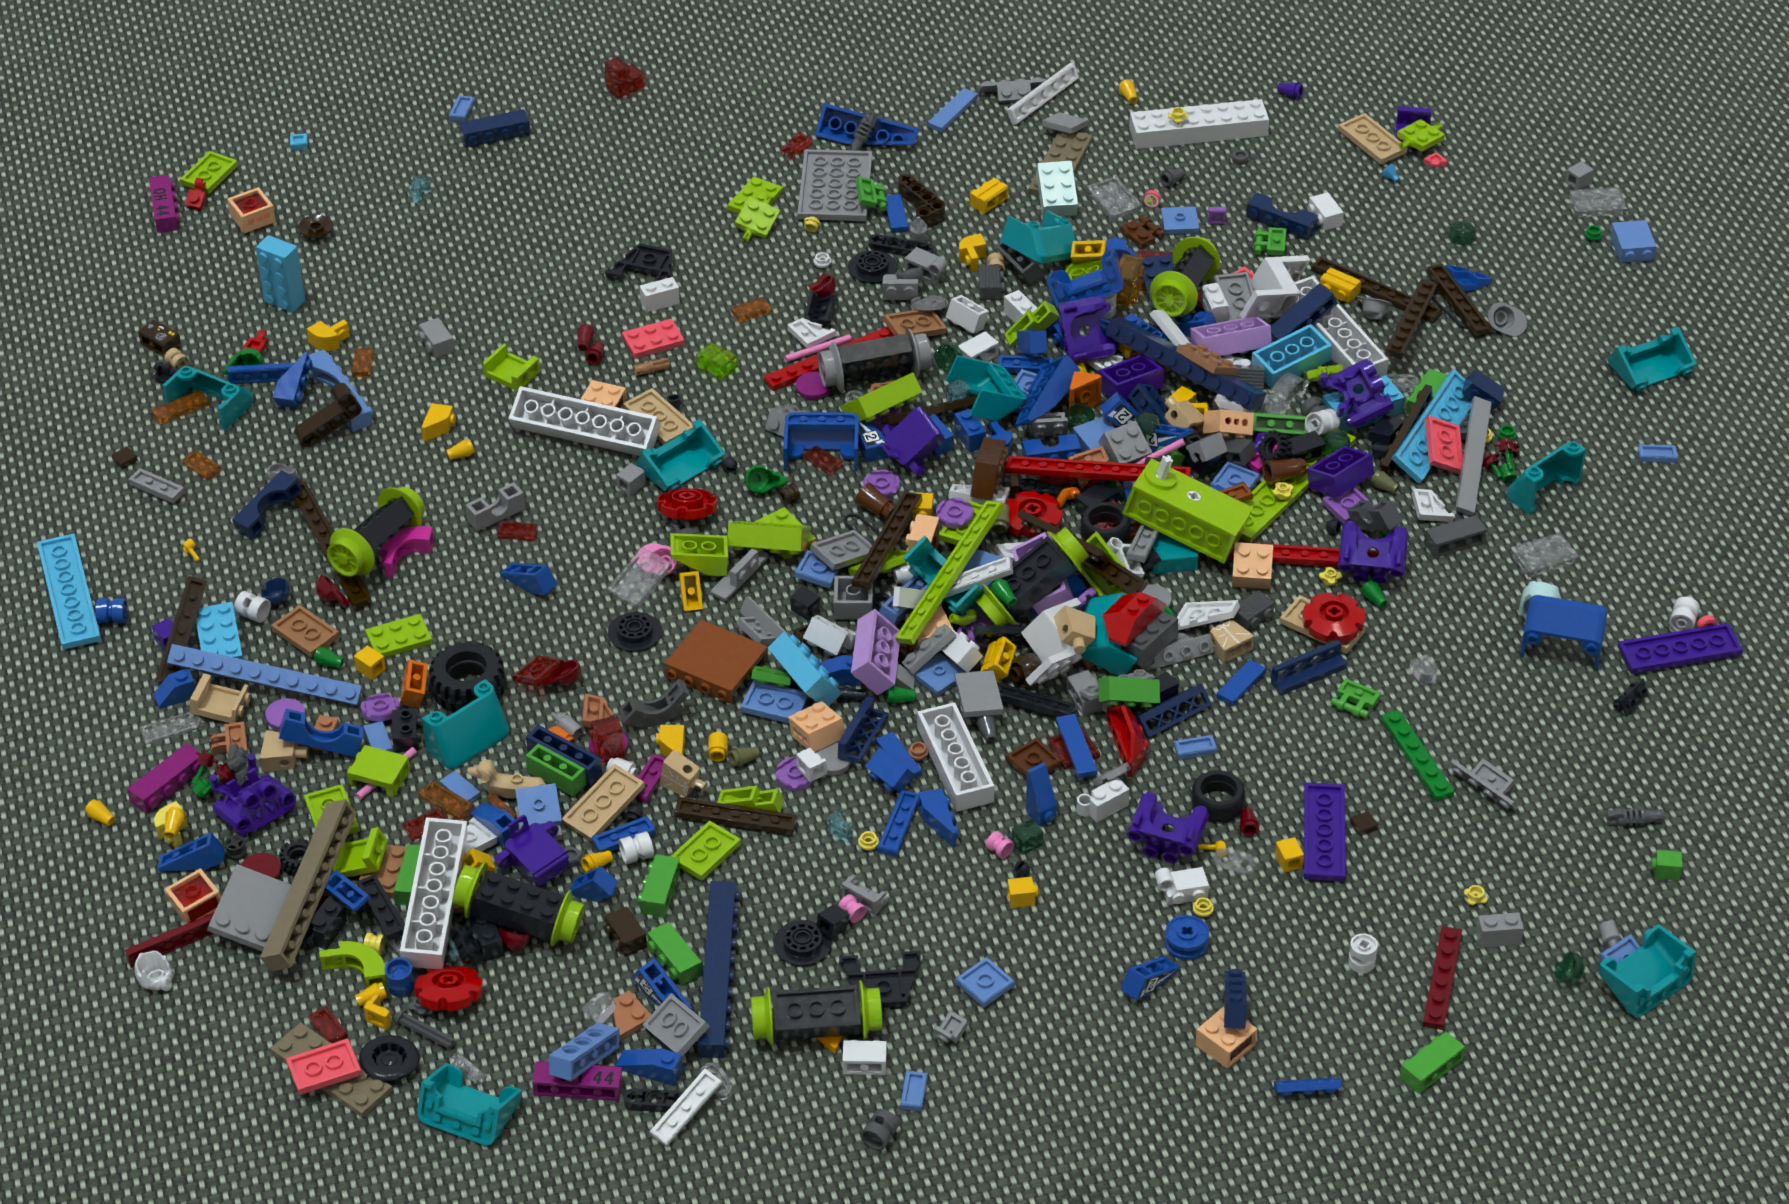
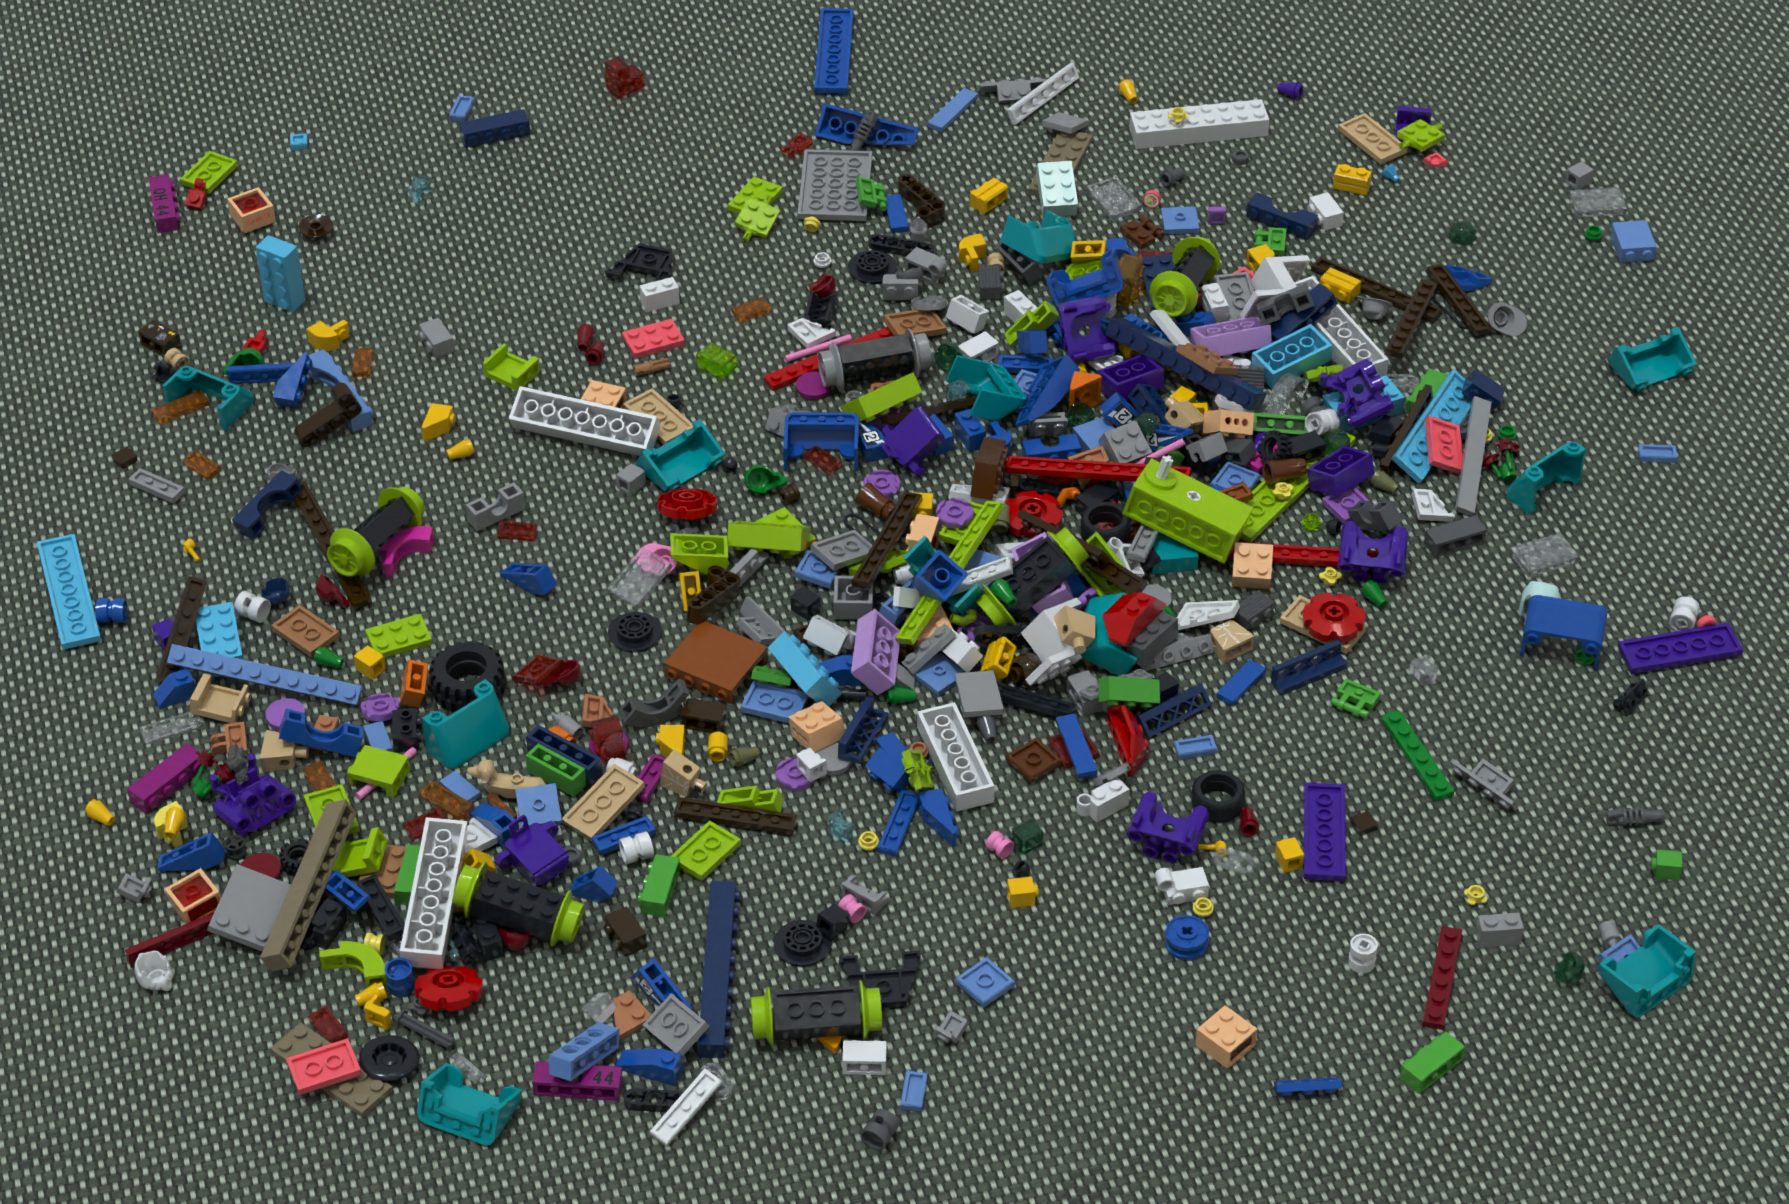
yellow cone [581,850,613,873] -> none
bright green brick [646,922,702,986] -> none
blue slope [1026,762,1057,826] -> none
blue slope [1121,956,1180,1000] -> none
dark blue arch [1223,969,1247,1029] -> none
none -> light grey bracket [116,873,152,903]
none -> clear orange tile [302,760,337,792]
none -> dark brown brick [682,698,727,733]
none -> dark brown beam [686,565,740,624]
none -> blue plate [814,8,853,94]
none -> lime plate [902,749,935,790]
none -> blue slope [911,550,969,602]
none -> yellow slope [1246,244,1275,273]
none -> dark grey arch [1256,283,1315,325]
none -> clear neon green plate [1302,513,1321,530]
none -> yellow brick [1333,164,1372,196]
none -> green wheel [1575,642,1594,665]

